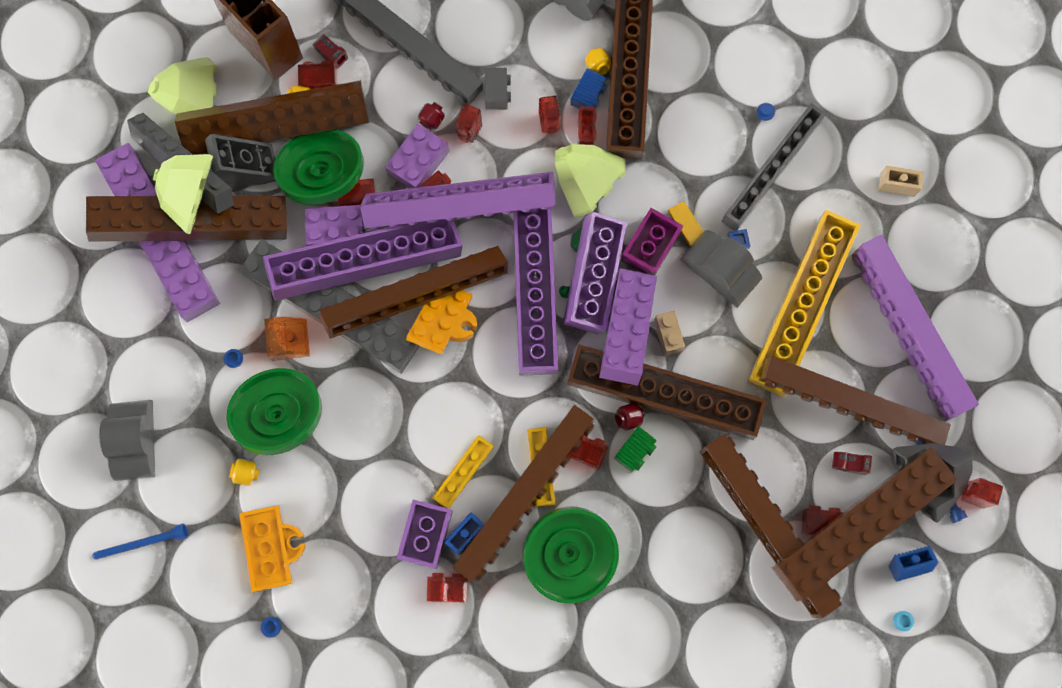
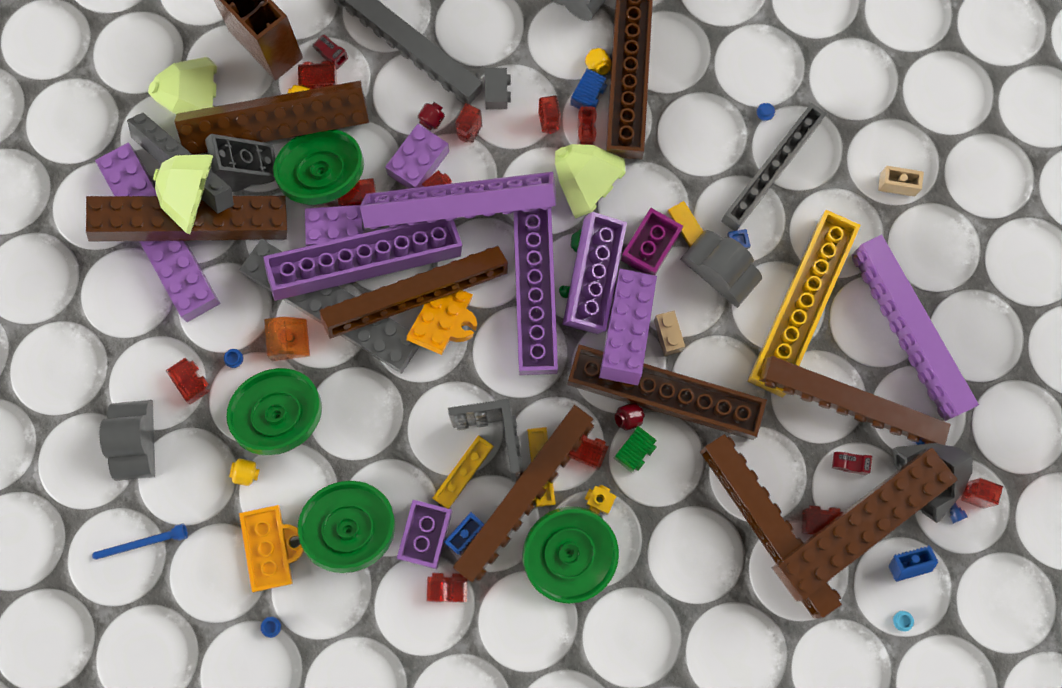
none -> clear red brick [166,358,210,405]
none -> green container [298,481,395,573]
none -> dark grey bracket [448,399,523,482]
none -> yellow brick [585,485,617,515]

